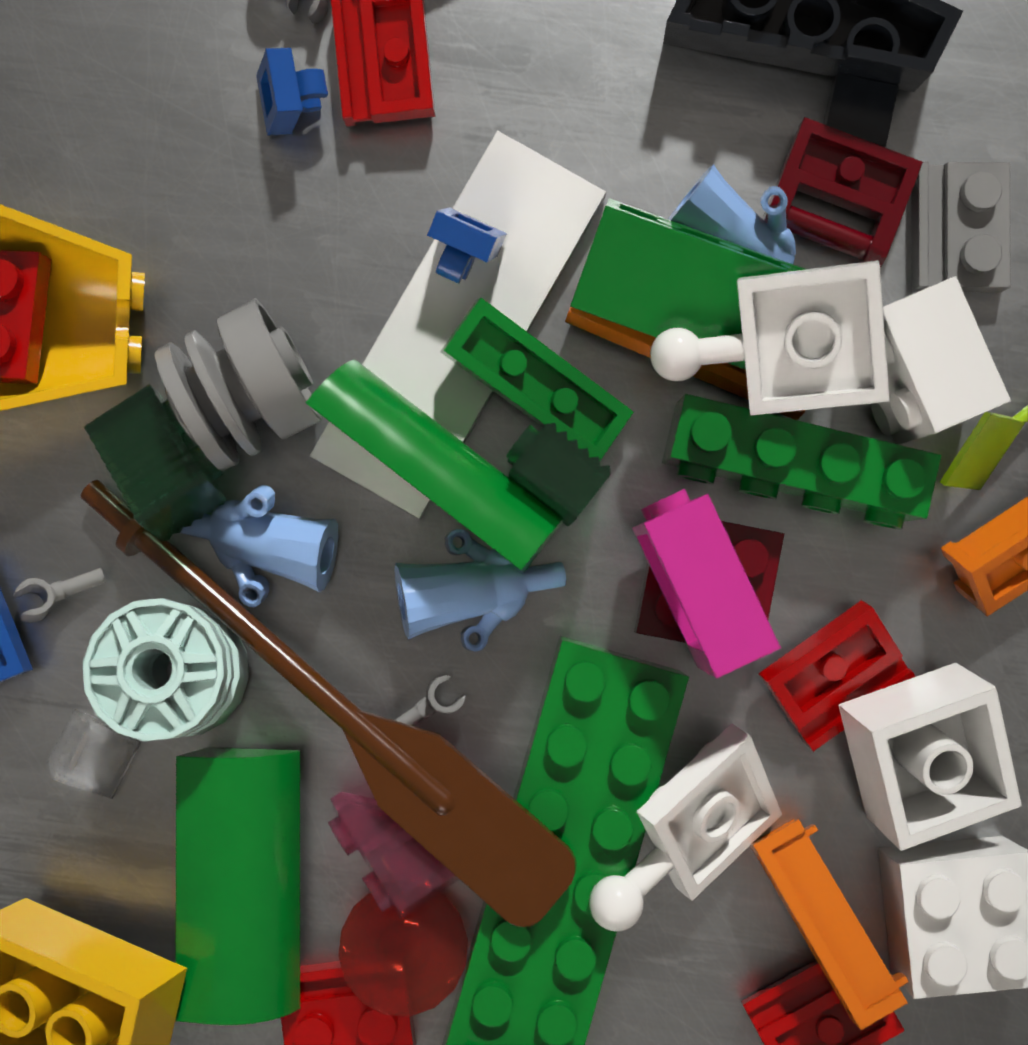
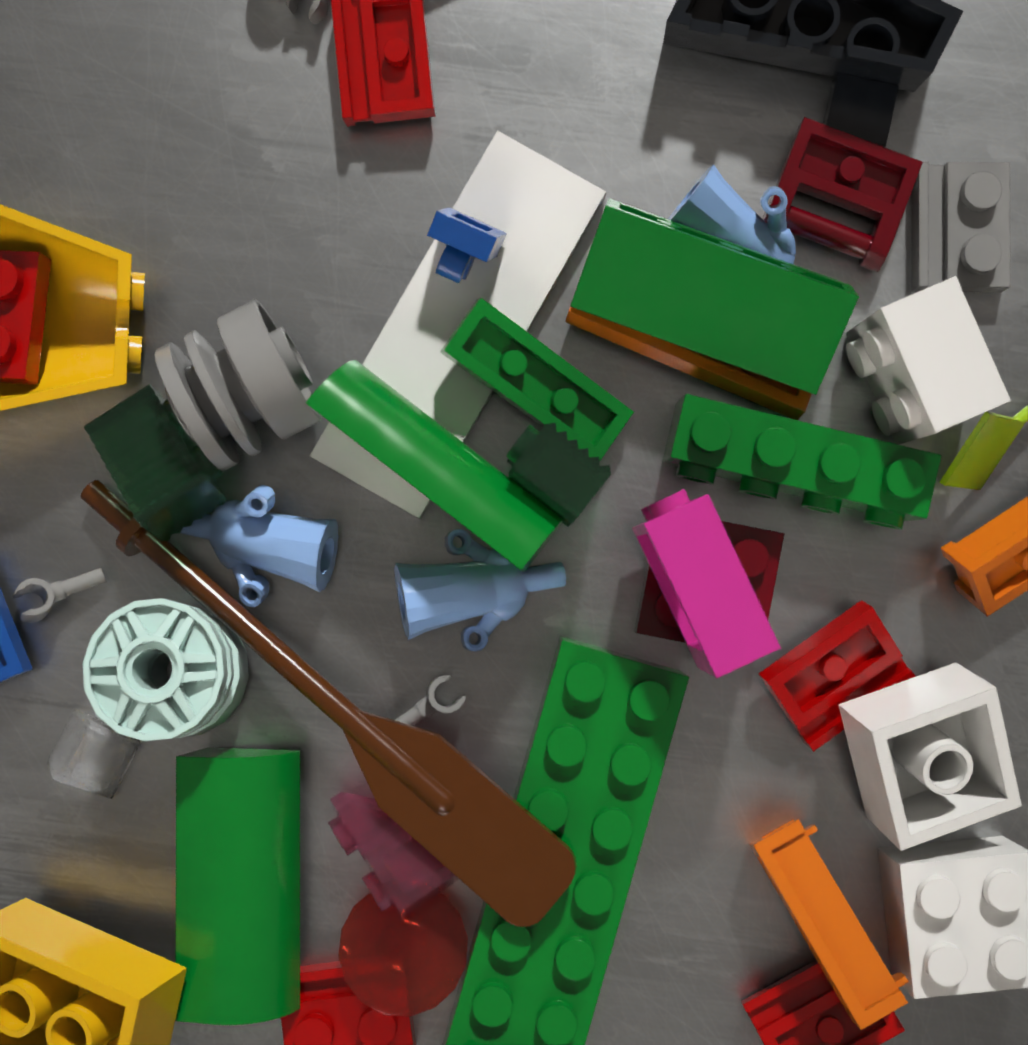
blue tile [256,48,328,136] -> none
white plate [589,723,782,931] -> none
white plate [650,261,889,416] -> none

